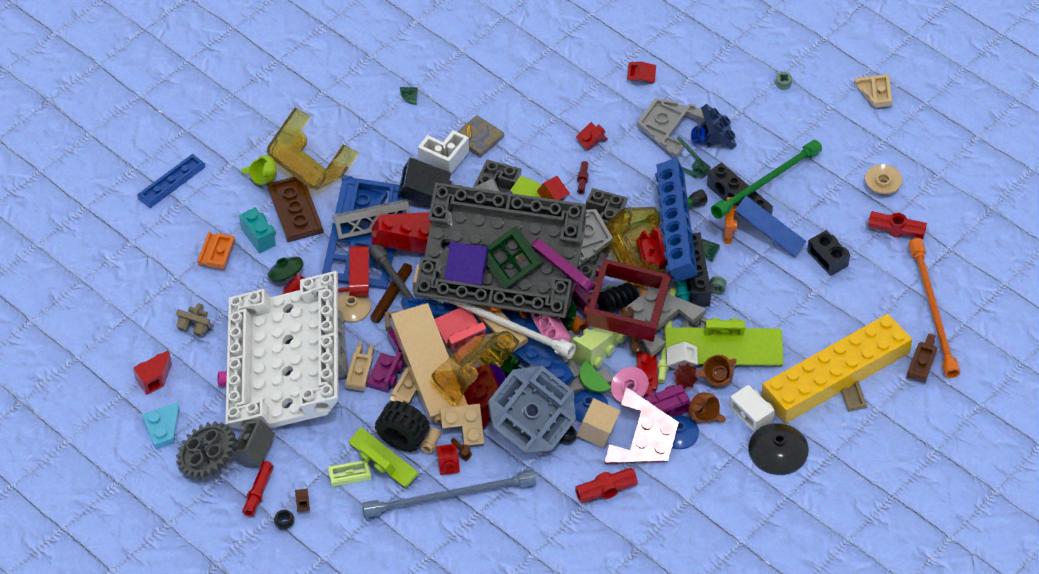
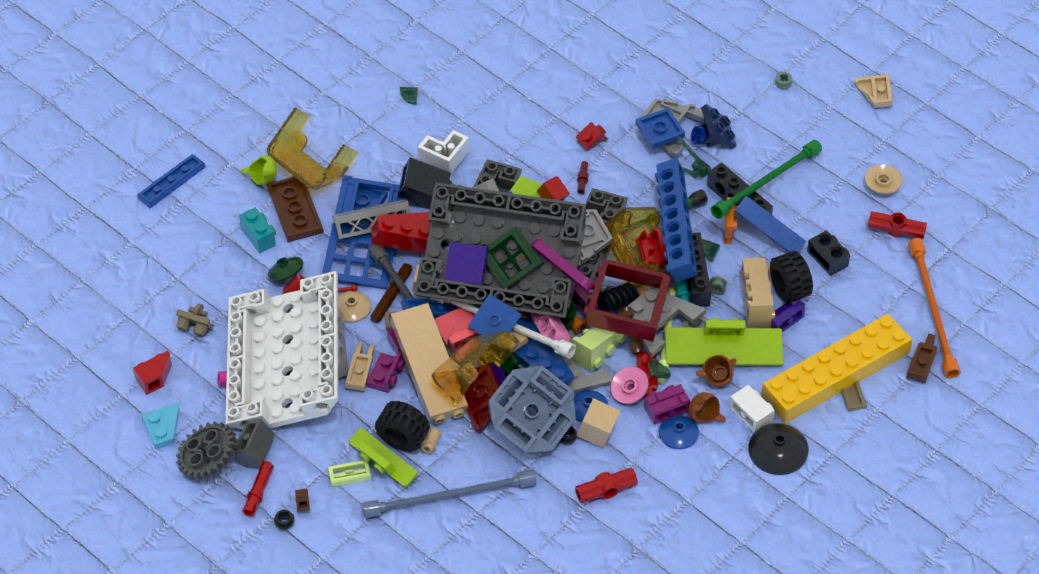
orange plate [197,232,235,270] -> none
red beam [349,246,369,296] -> none
tan hinge [389,367,416,404] -> none
red bracket [436,444,460,475] -> none
tan plate [440,404,484,445] -> none
reddish brown hand [451,438,472,461] -> none
dark tan tile [457,115,504,158] -> none
bright green tile [579,360,612,394] -> none
wing [604,388,679,464] -> none
red panel [627,61,657,83] -> none
white panel [667,342,698,371] -> none
clear red gear [673,363,699,389] -> none
none -> blue plate [468,294,522,348]
none -> blue plate [635,108,685,149]
none -> clear green tile [648,358,671,379]
none -> tan wedge [741,258,775,328]
none -> black tyre [770,251,813,303]
none -> dark purple panel [771,300,805,332]

